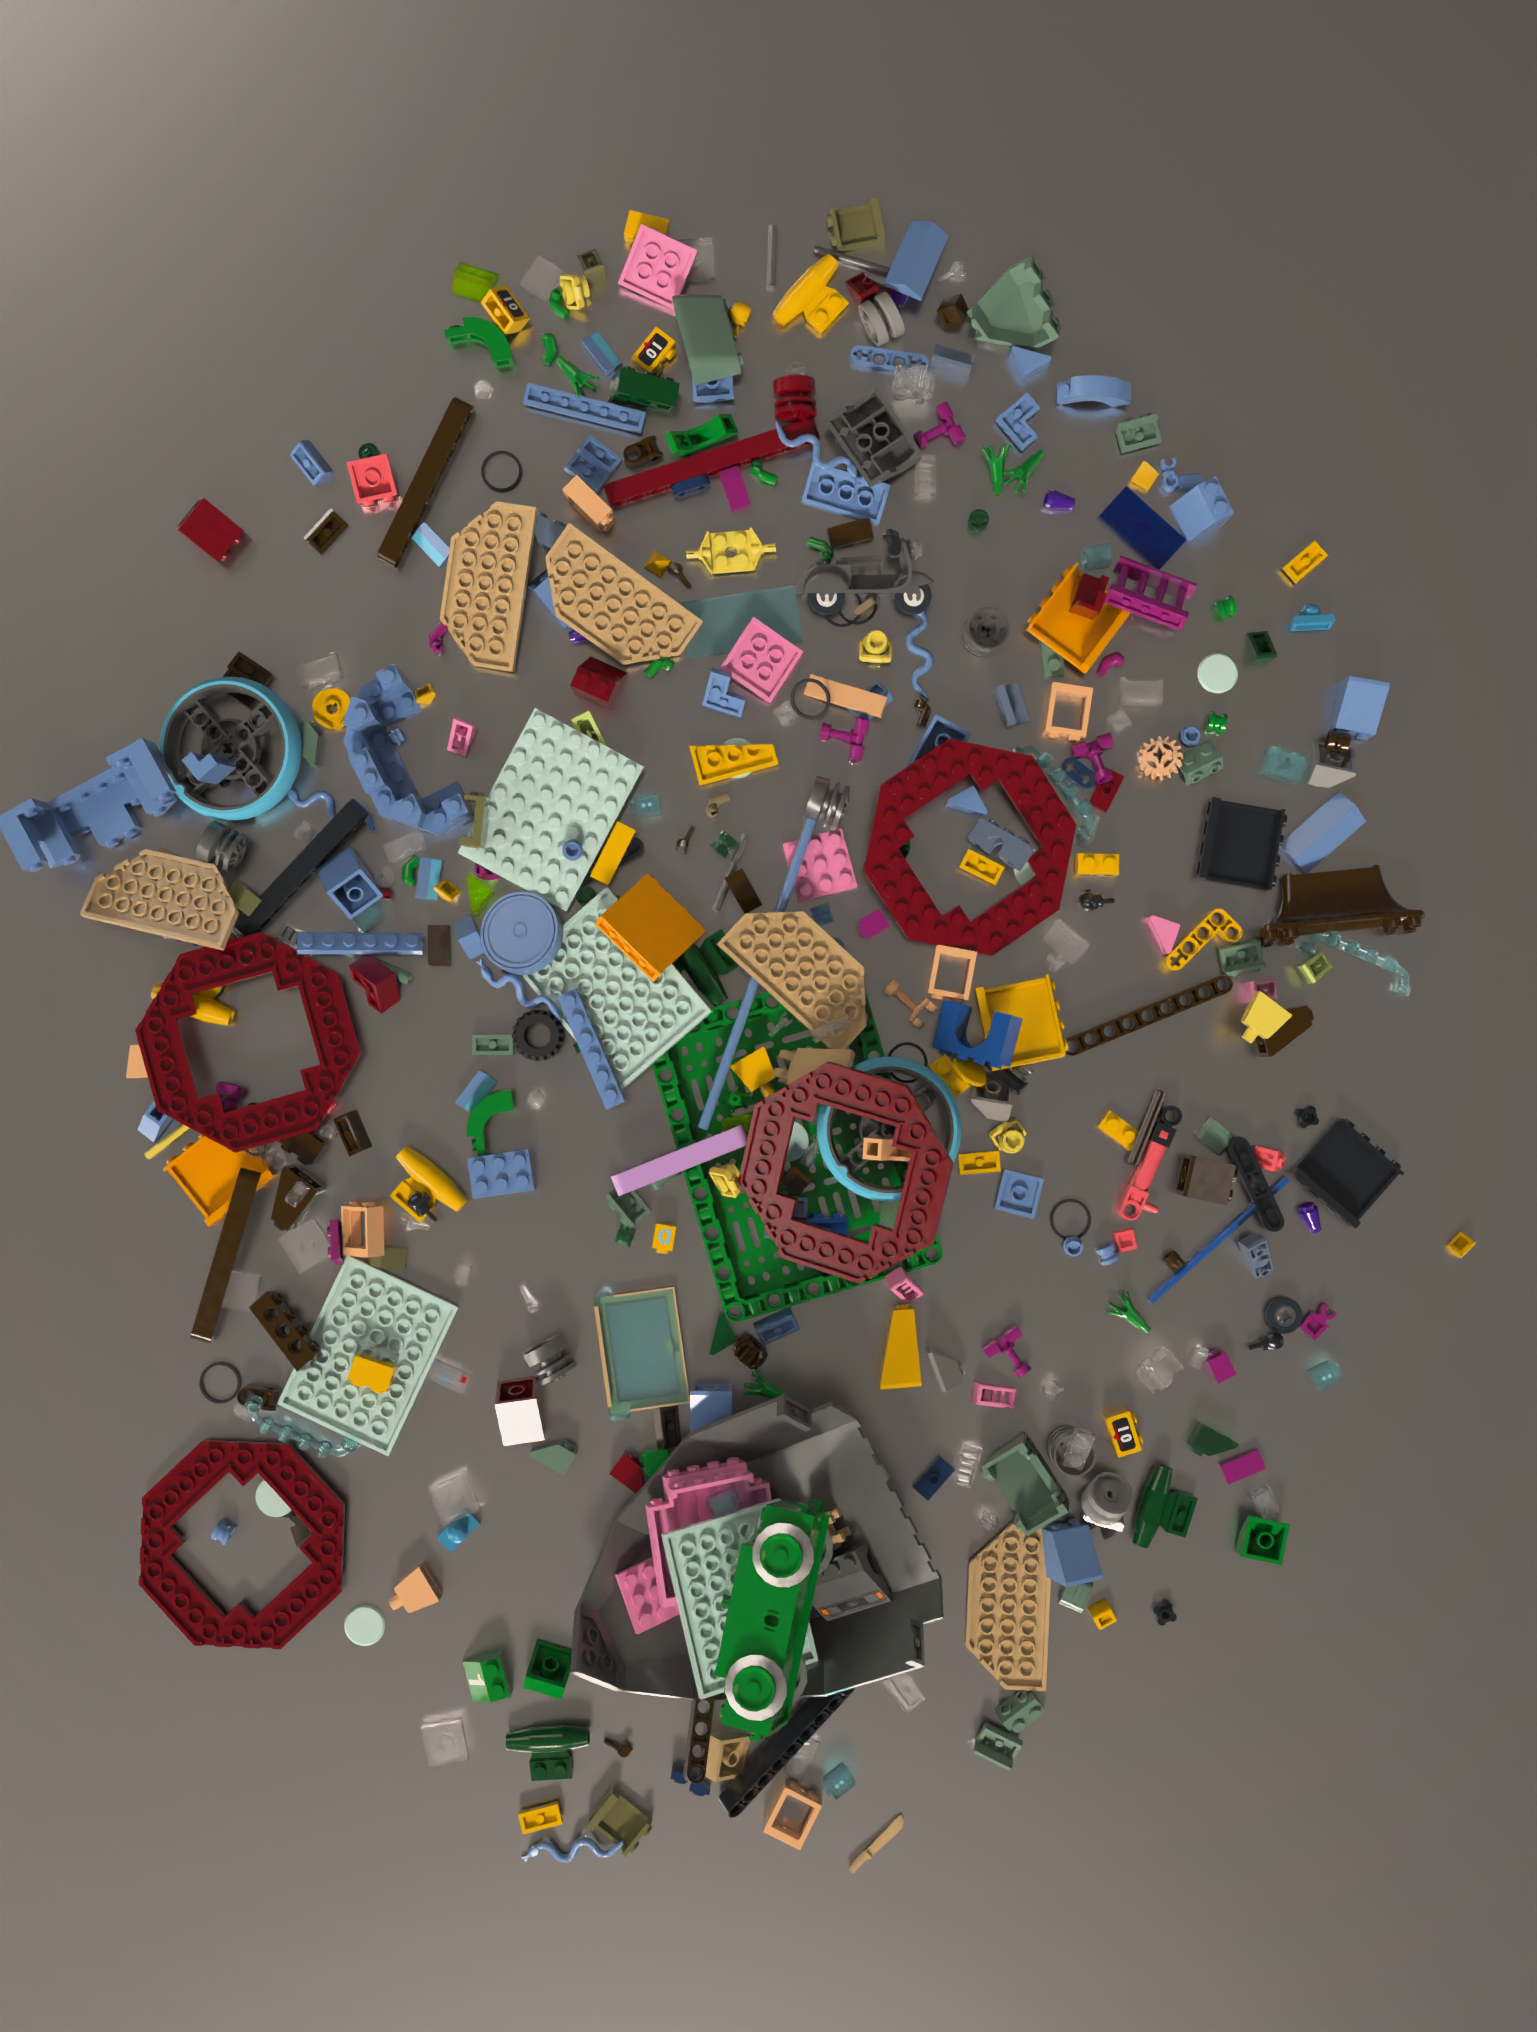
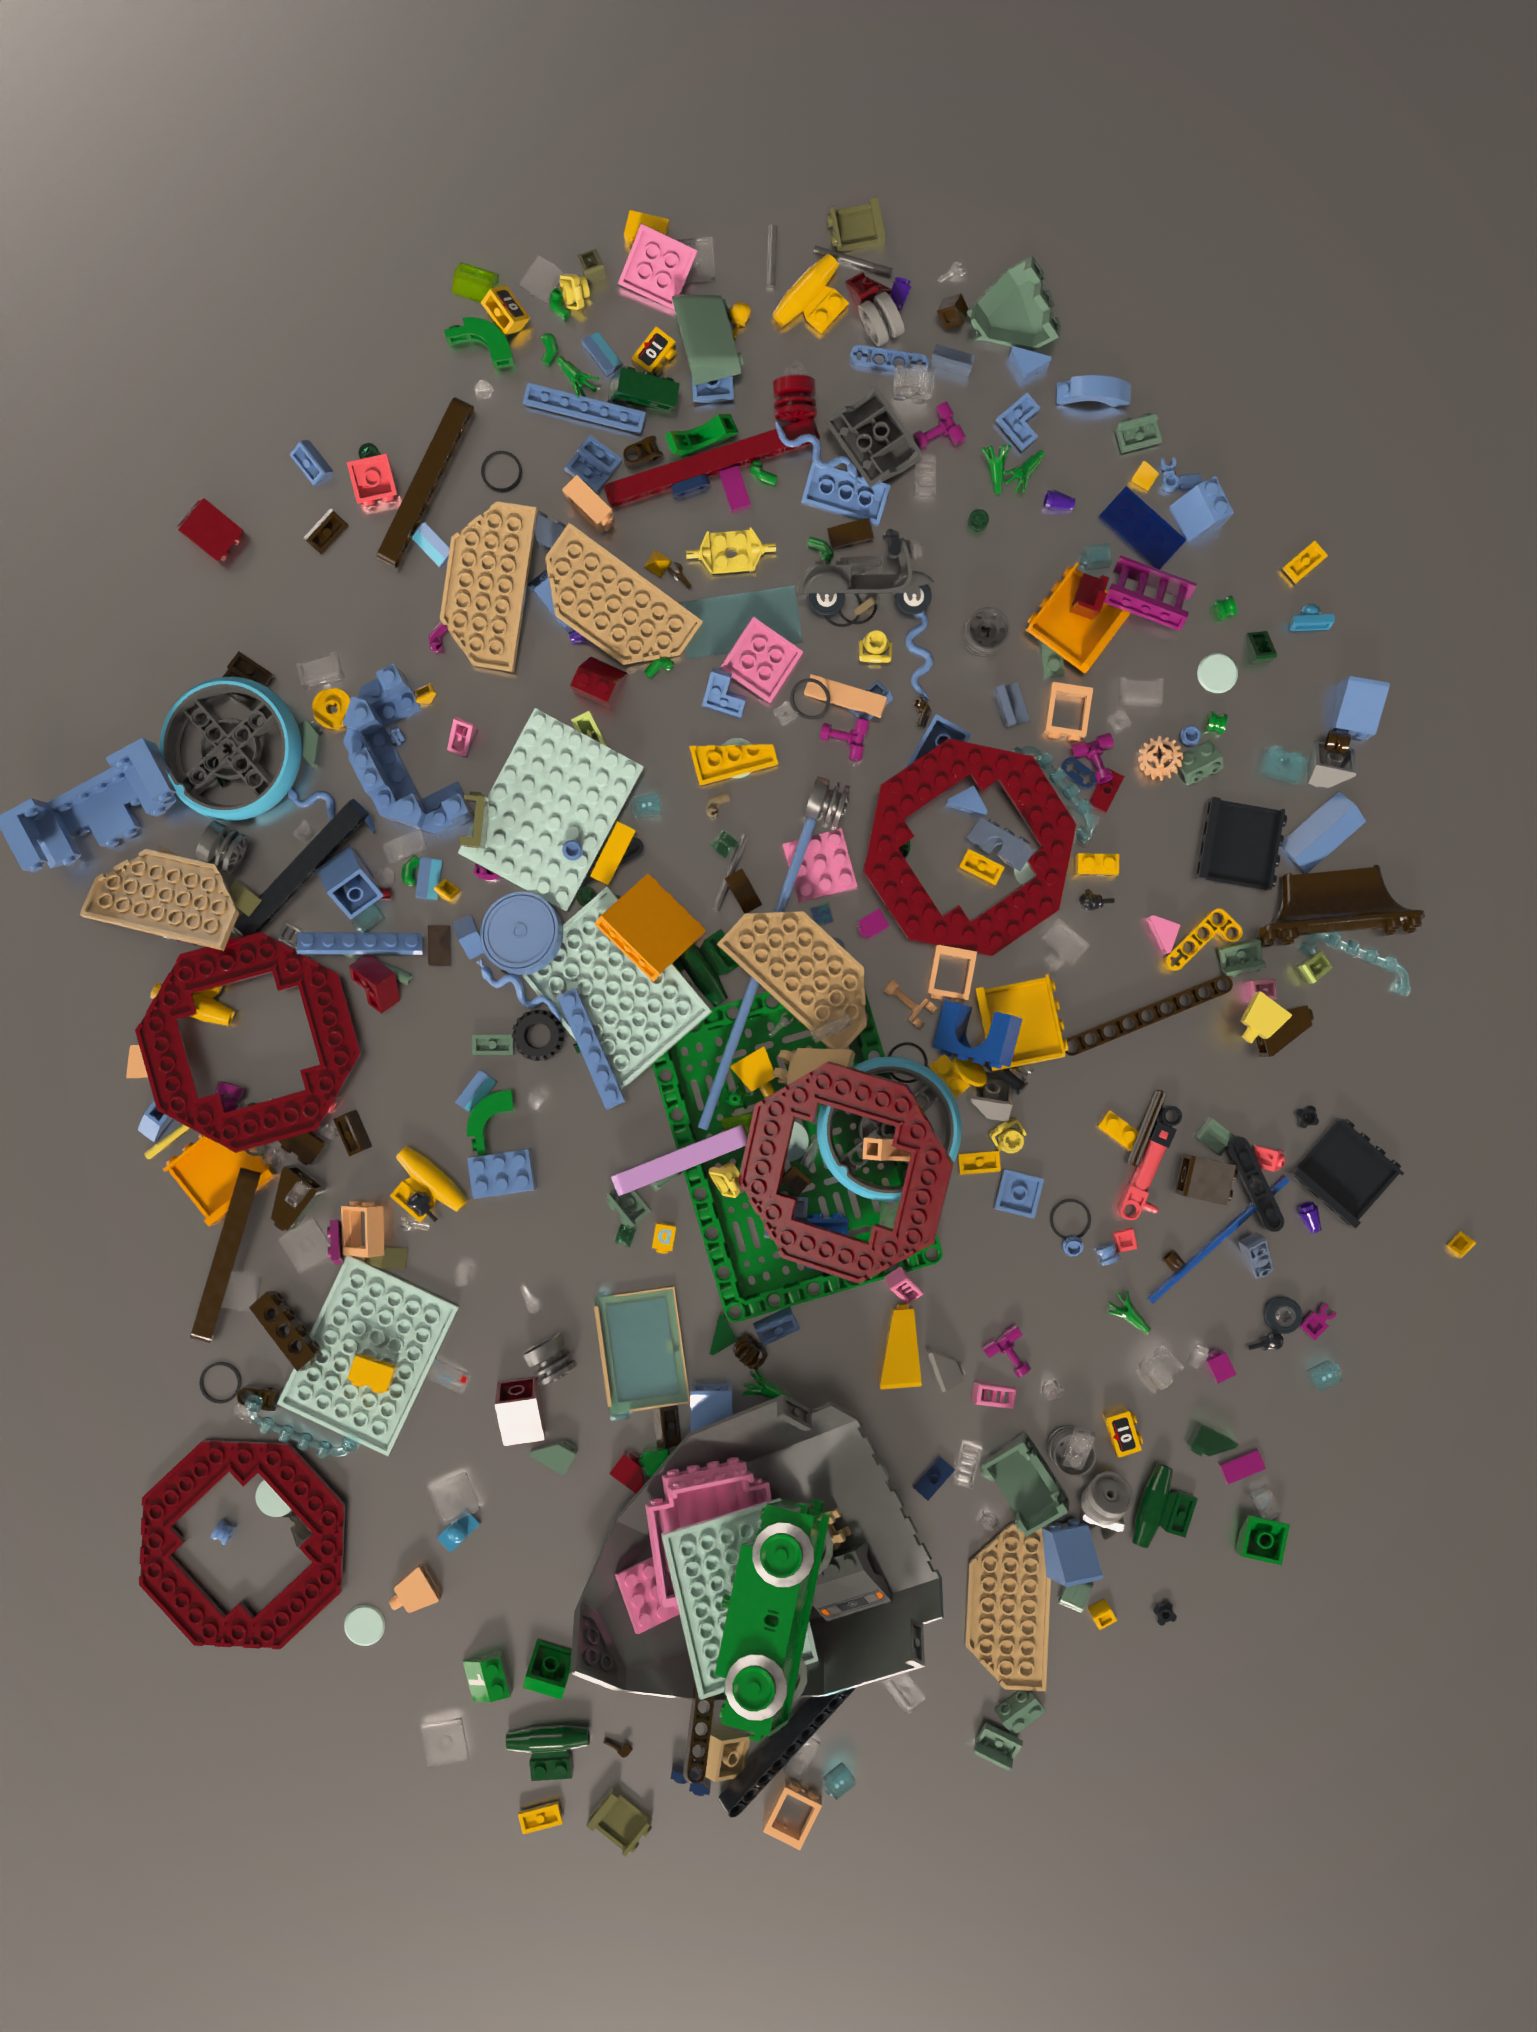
medium blue piece [182,752,236,784] -> none
clear neon green slope [466,874,496,917] -> none
medium blue animal [521,1837,625,1863] -> none
dark brown hand [675,826,695,855] -> none
clear light blue brick [706,1488,740,1519] -> none
tan piece [848,1814,904,1873] -> none
medium blue slope [883,220,949,301] -> none
magenta arm [1096,652,1125,677] -> none

